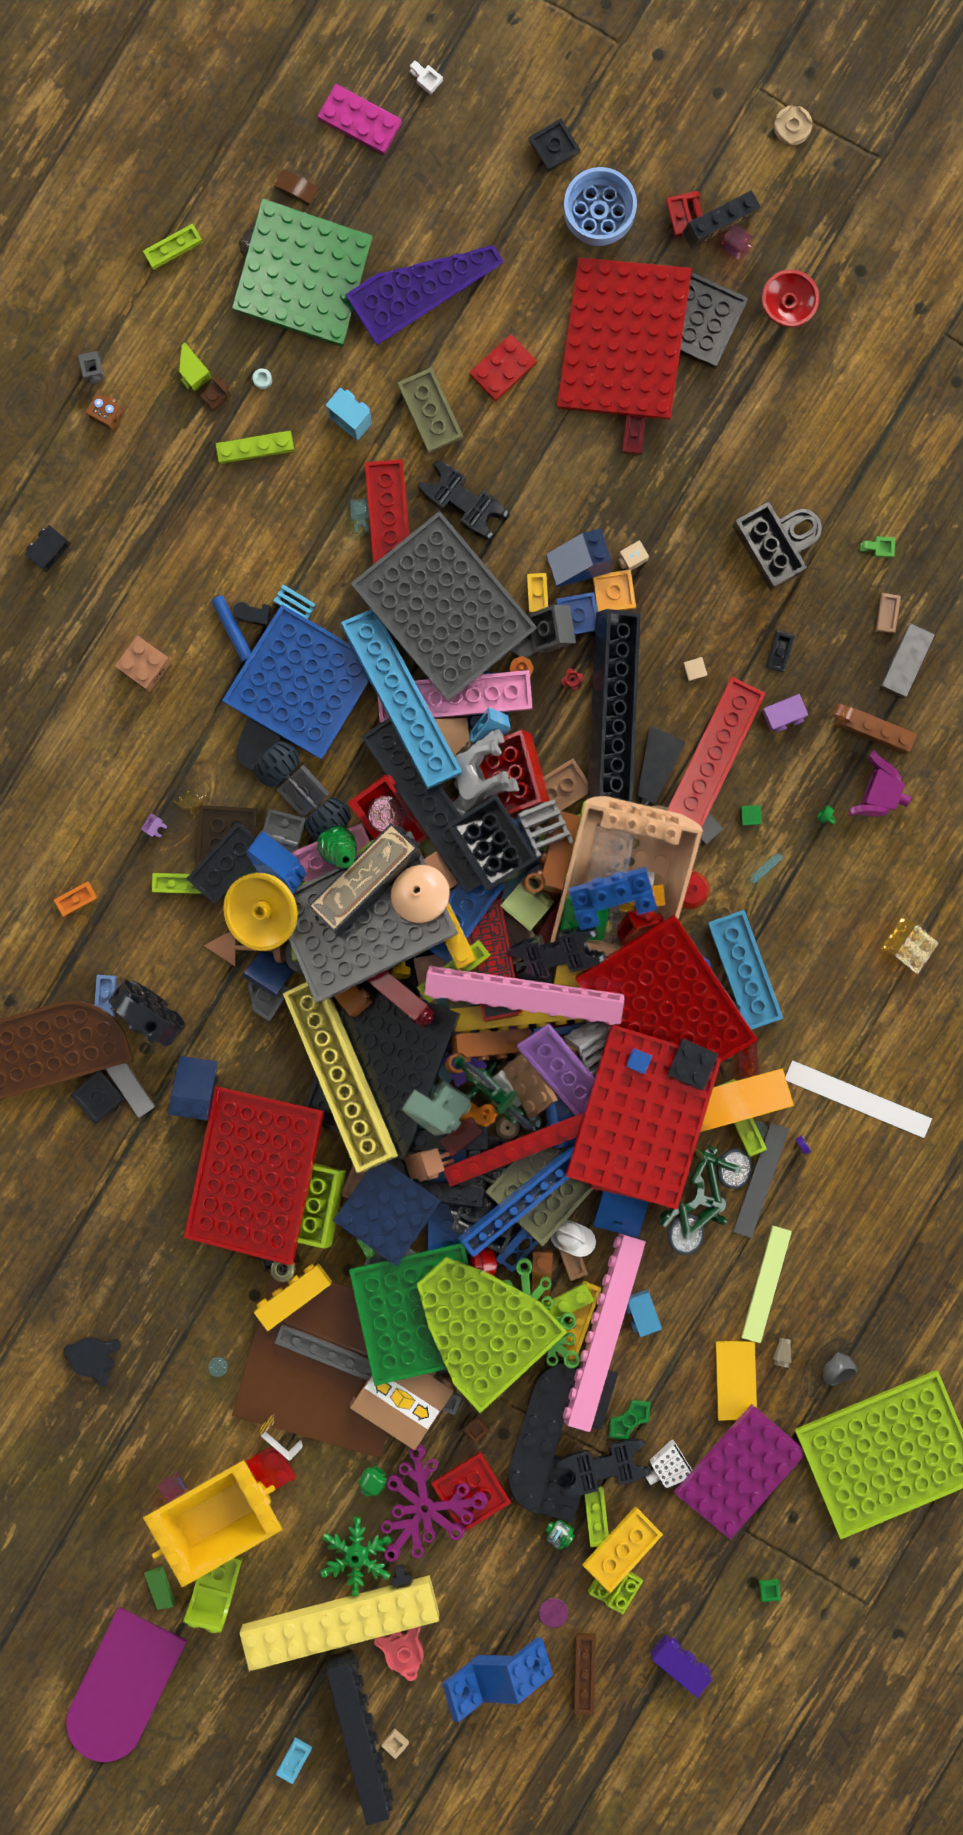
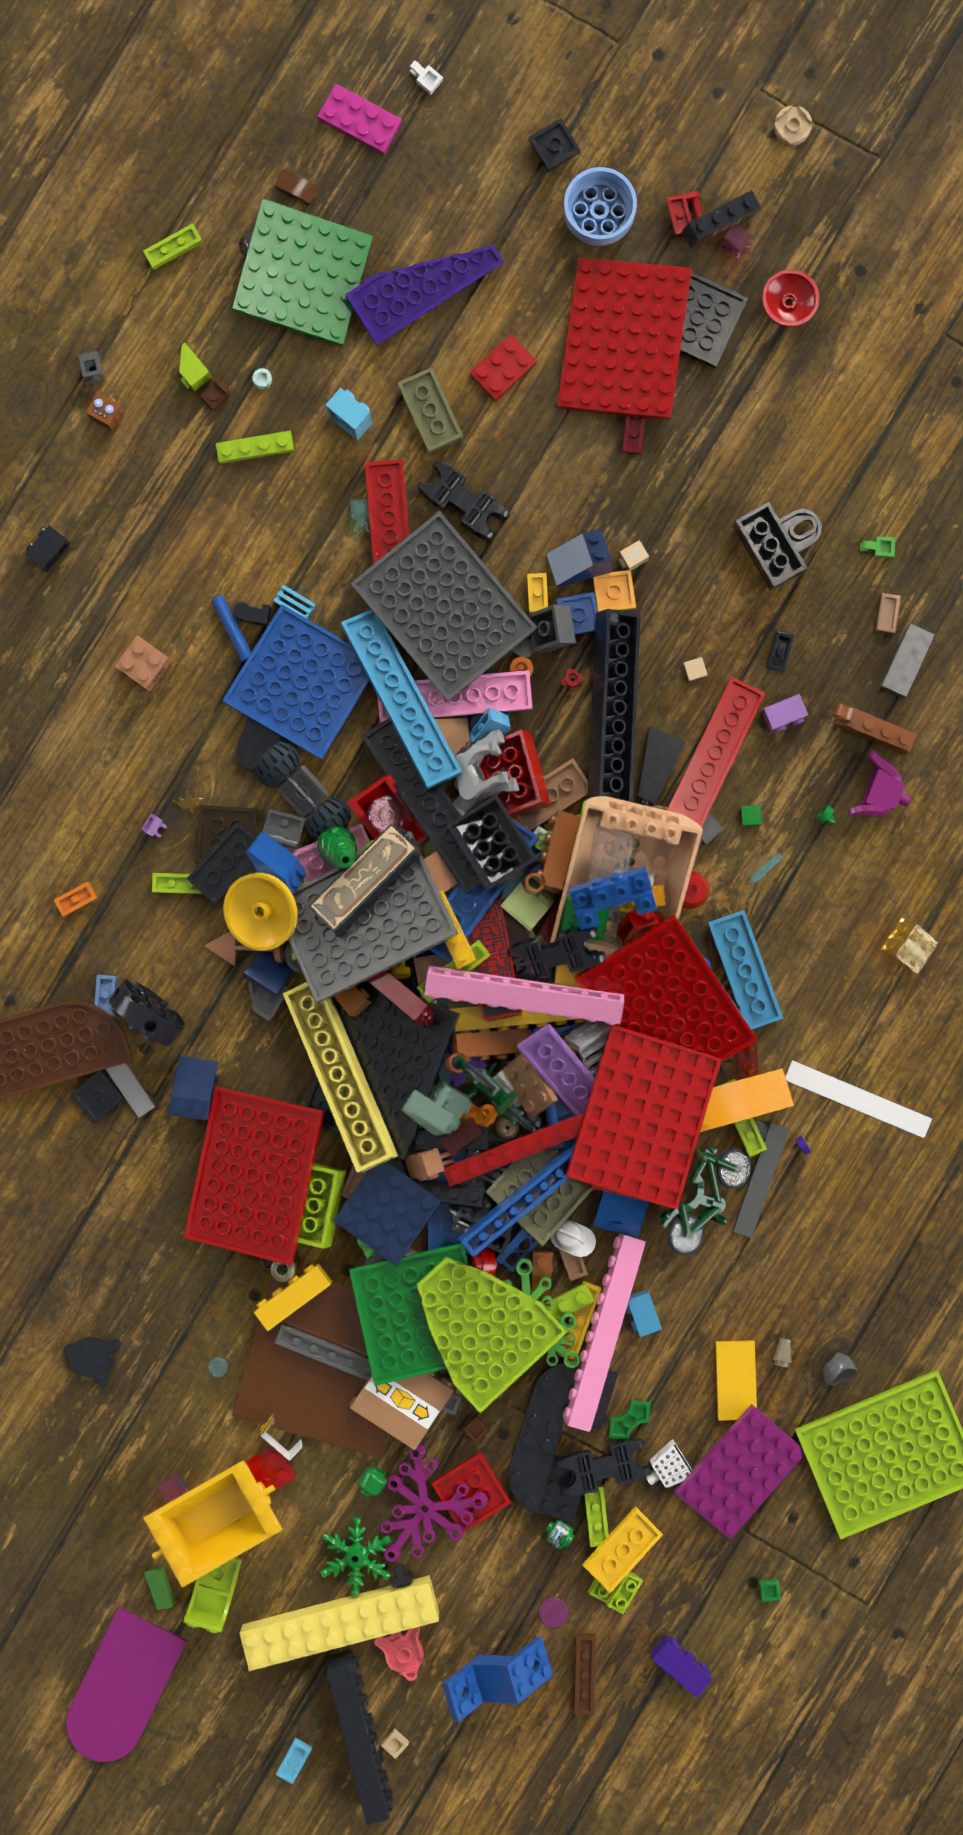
light nougat dish [391,865,450,923] -> none
light grey plate [517,799,573,858] -> none
blue tile [626,1048,652,1074] -> none
black plate [666,1038,718,1090] -> none
yellowish green tile [741,1225,792,1343] -> none

